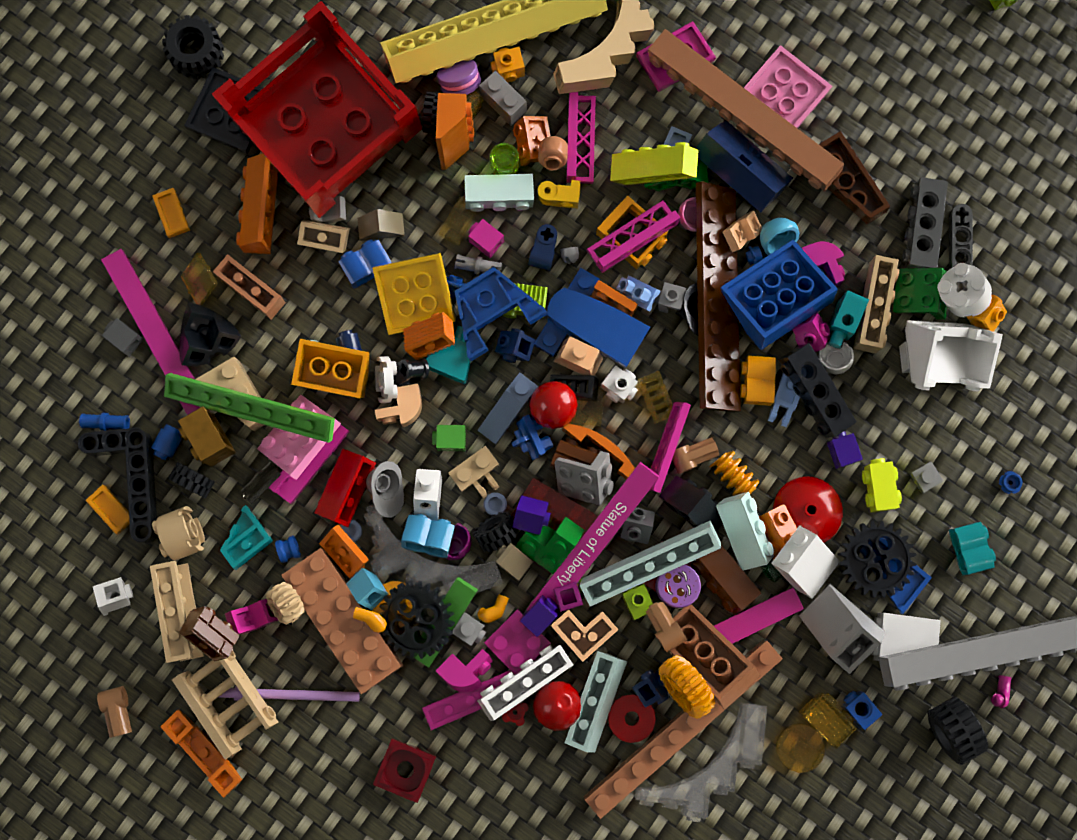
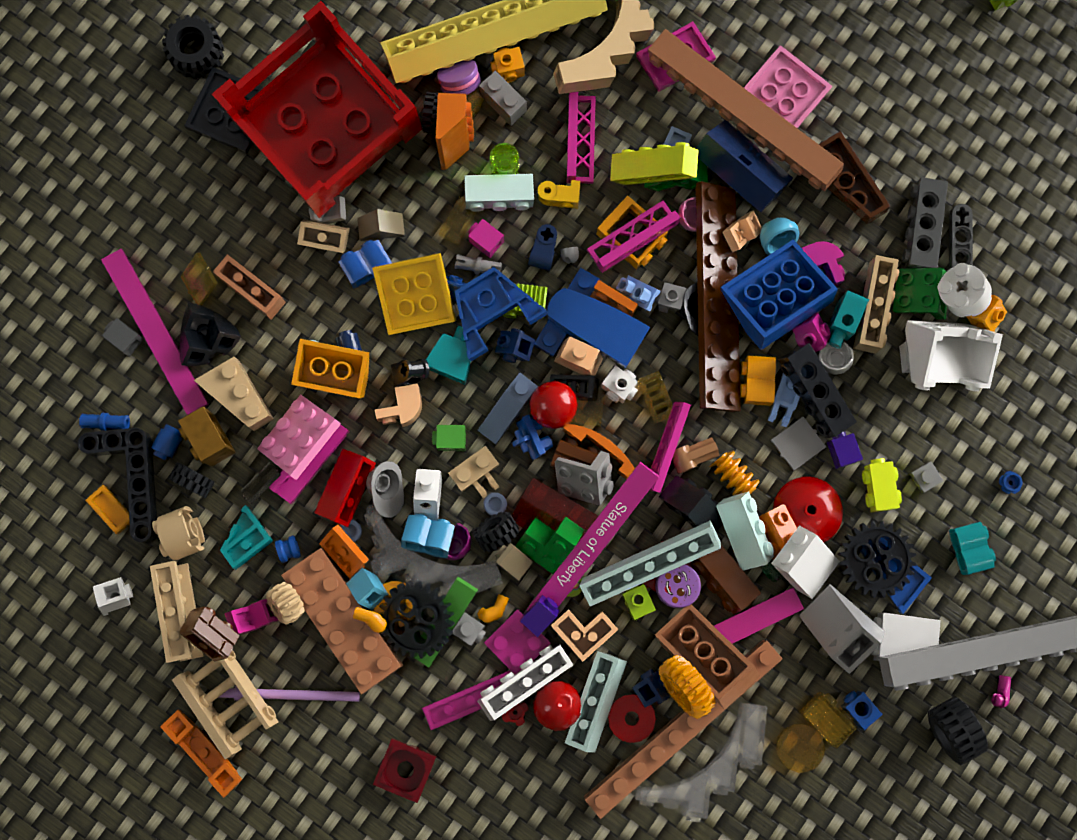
medium nougat piece [97,686,132,738] -> none
light orange tile [152,188,190,238] -> none
bright green tile [164,373,335,443] -> none
orange slope [236,153,278,254] -> none
white plate [375,356,398,403] -> none
orange brick [403,312,455,360] -> none
dark pink brick [436,649,492,692] -> none
dark purple brick [512,495,551,535] -> none
orange bracket [513,116,551,166] -> none
nougat head [538,136,568,171] -> none
magenta slope [553,582,583,612] -> none
dark grey brick [620,507,655,544] -> none
medium nougat piece [646,602,687,652] -> none
blue plate [745,246,763,265] -> none
none -> light grey piece [770,417,826,471]

